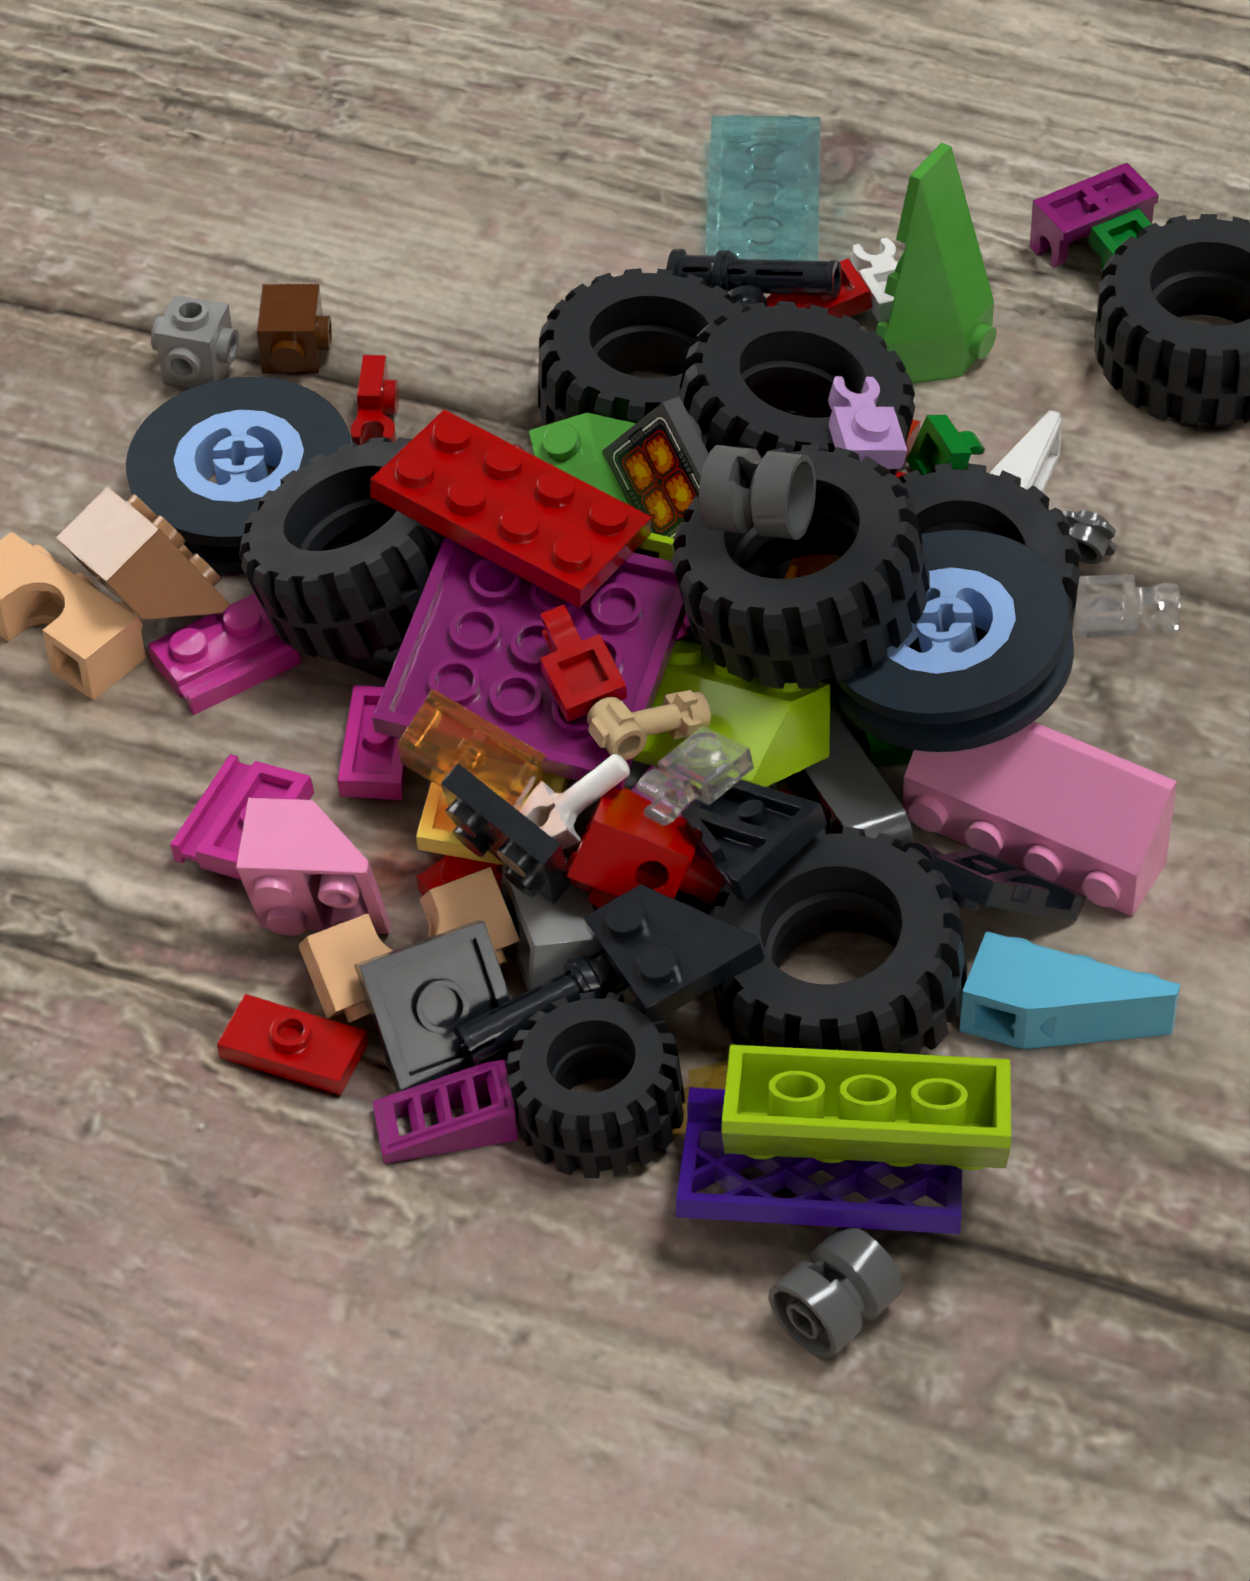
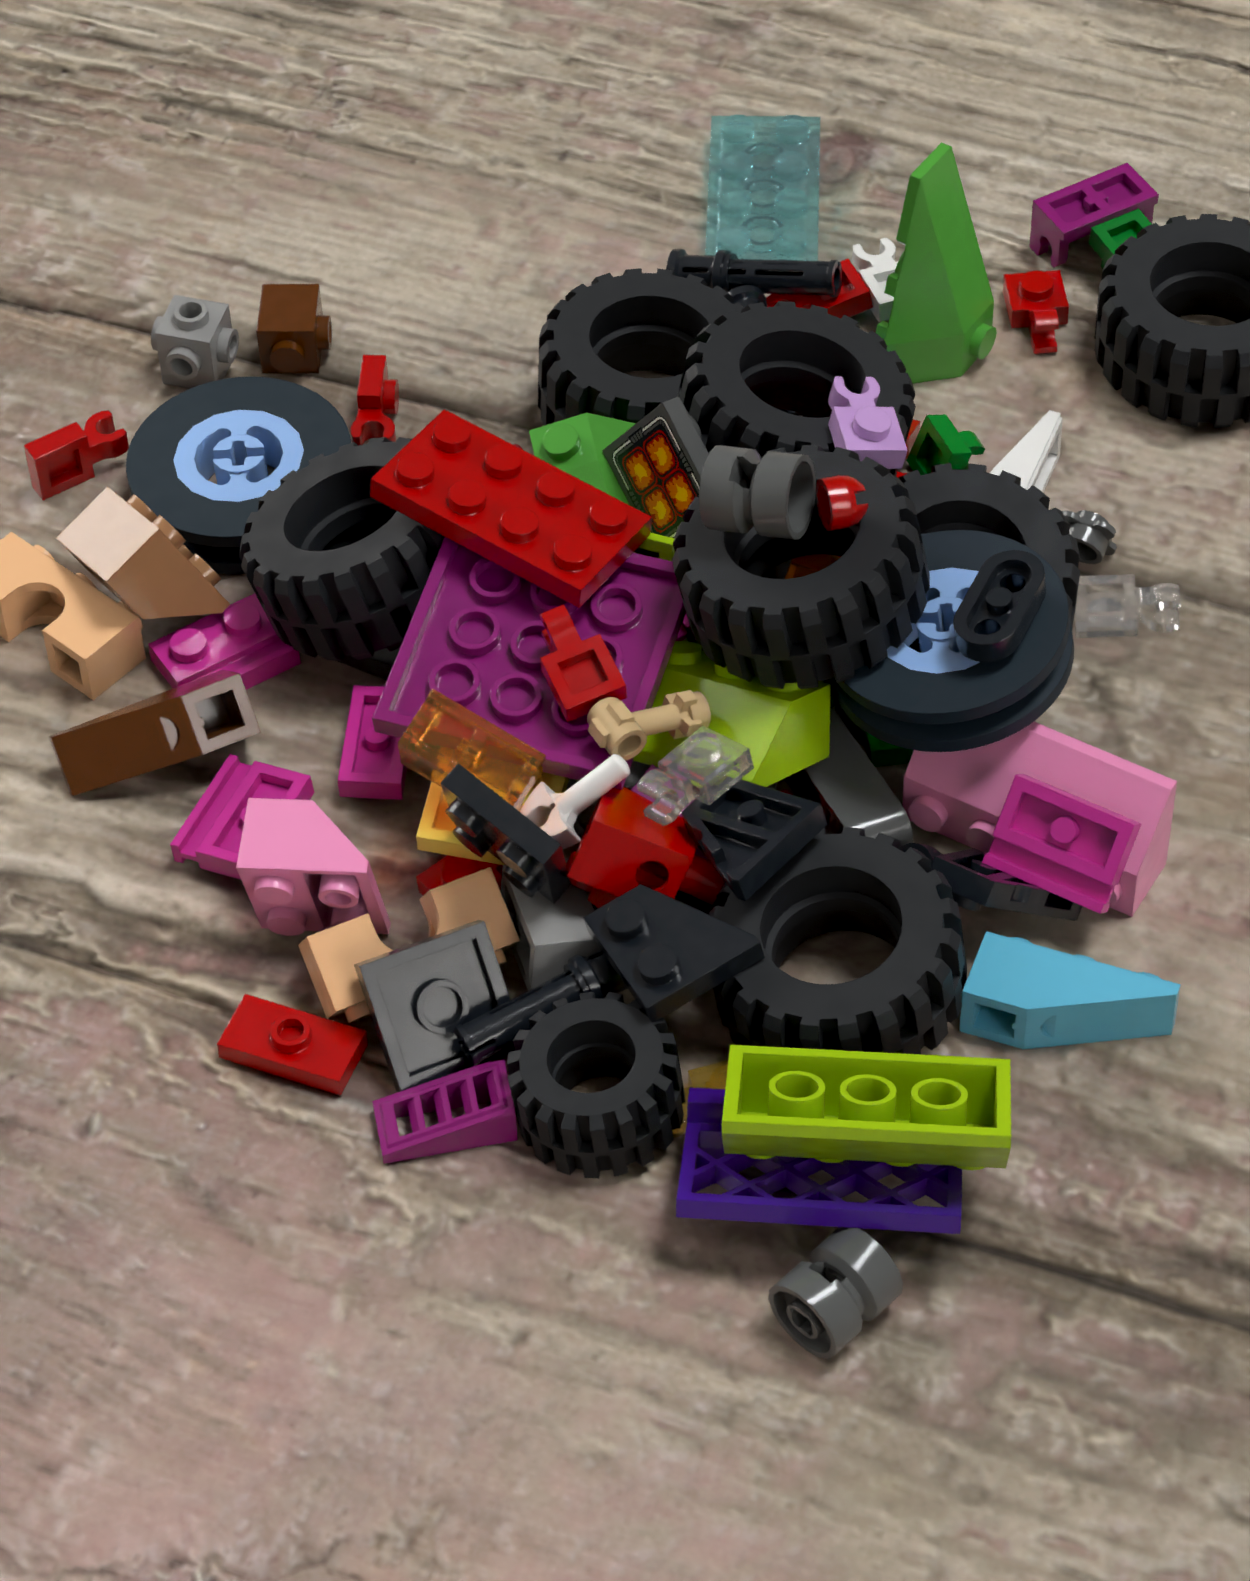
none -> red plate [24,410,129,500]
none -> reddish brown slope [49,669,261,796]
none -> red hinge [816,475,868,531]
none -> black plate [953,550,1047,662]
none -> dark pink plate [982,774,1141,914]
none -> red plate [1003,270,1069,354]

